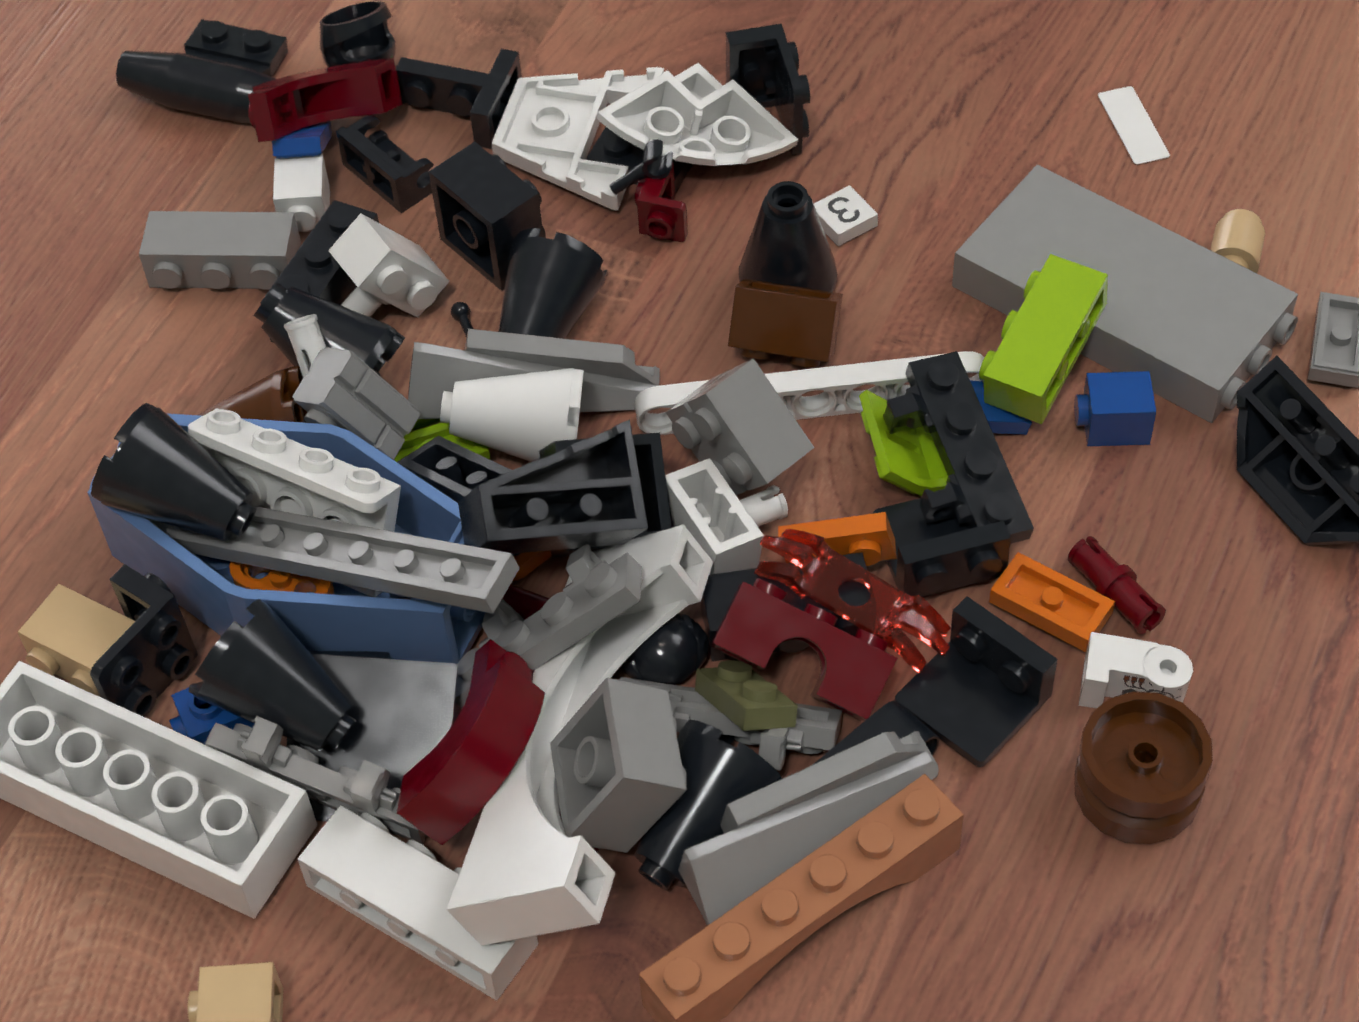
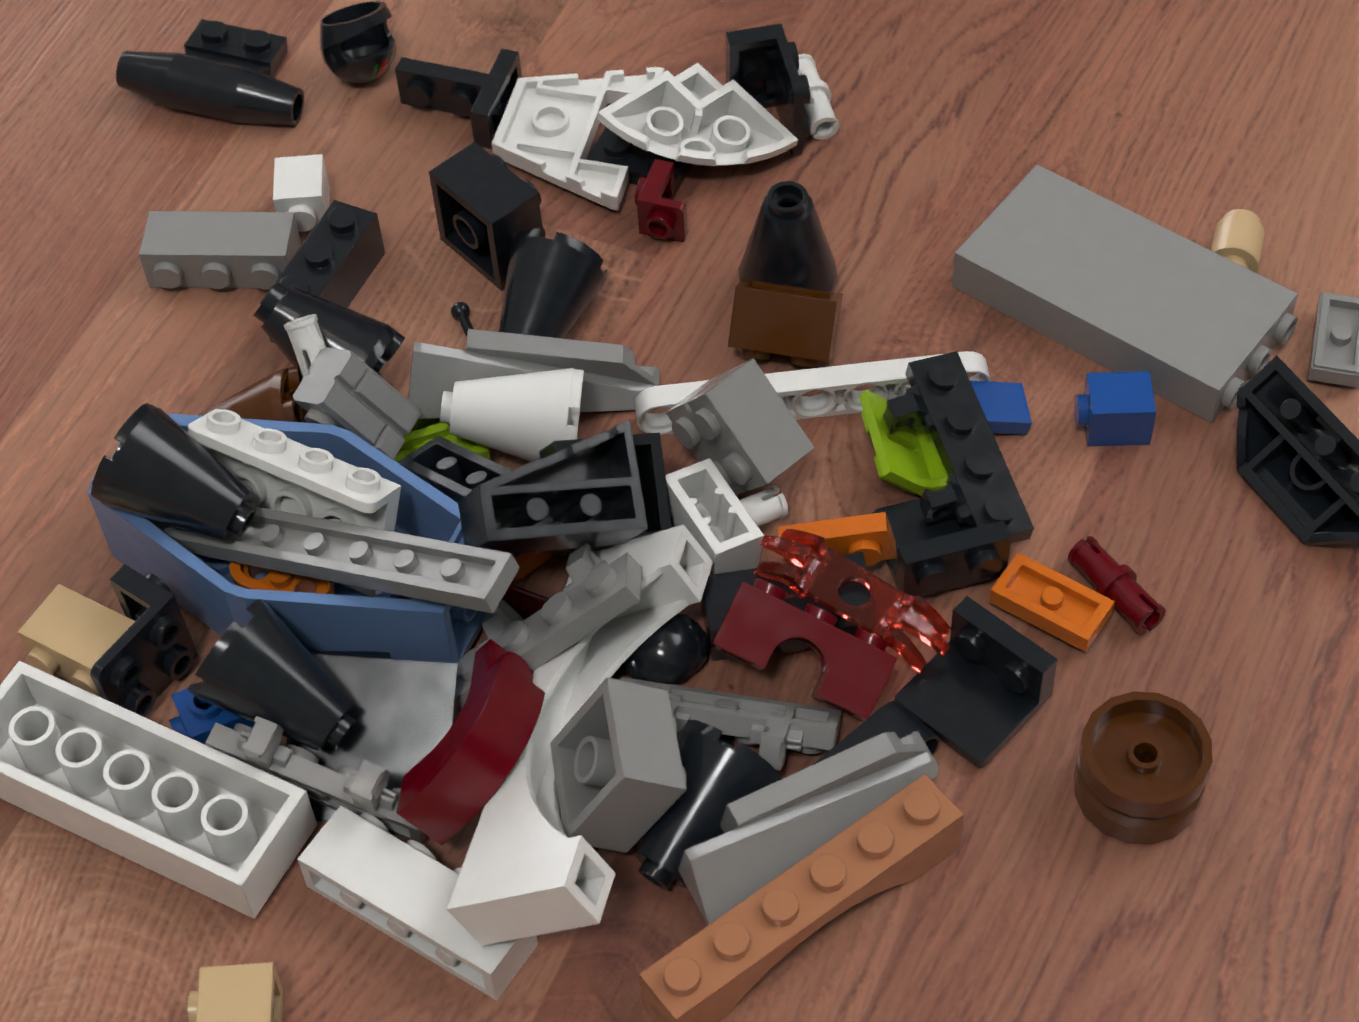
dark red arch [248,58,402,142] -> none
blue tile [272,121,332,158] -> none
white brick [328,213,450,318] -> none
black hinge [336,115,434,214] -> none
black hand [610,139,673,195] -> none
olive plate [695,660,798,731] -> none
white tile [814,185,878,246] -> none
lime brick [979,254,1108,424] -> none
white leg [1079,632,1193,708] -> none
white sticker [1098,86,1170,164] -> none
none -> white pin [797,54,840,140]

